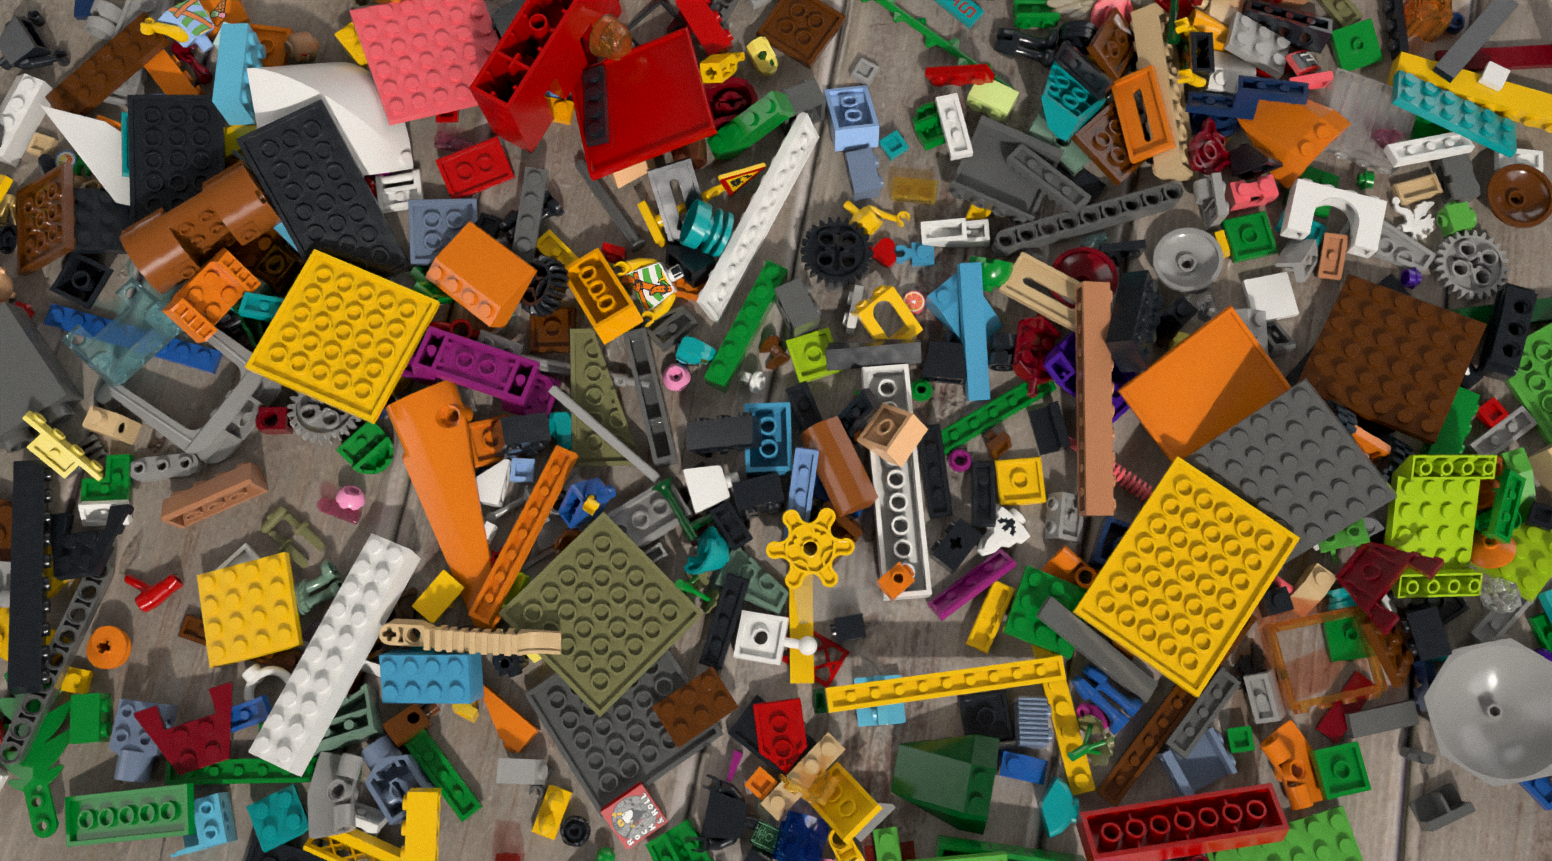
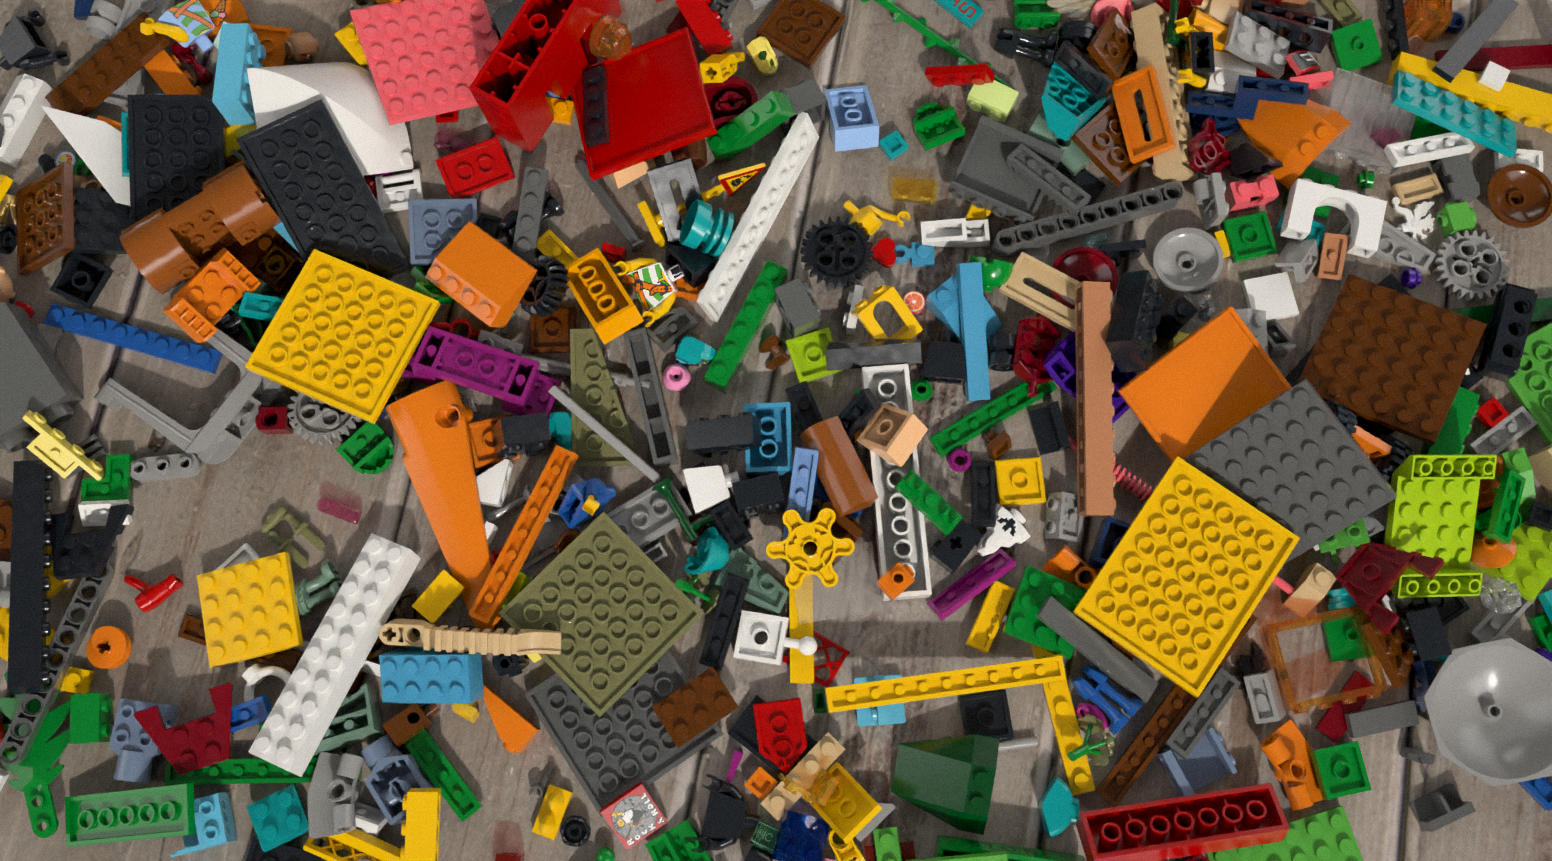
tan tile [26,131,58,157] -> none
clear light blue windscreen [61,277,181,386] -> none
tan torso [82,405,142,445] -> none
nougat slope [161,462,269,529] -> none
bright pink plate [336,486,366,510] -> none
light grey slope [496,758,548,785] -> none
light blue plate [510,458,536,483] -> none
black piece [624,0,683,47] -> none
white plate [740,371,765,394] -> none
black brick [830,613,867,643] -> none
sand blue brick [845,147,884,201] -> none
light grey tile [850,57,880,87] -> none
black tile [919,424,953,519] -> none
white plate [935,93,973,161] -> none
blue slope [995,751,1048,785] -> none
sand blue brick [1014,696,1052,749] -> none
green plate [1224,726,1255,753] -> none
black brick [1258,586,1294,618] -> none
none -> green plate [894,469,963,535]

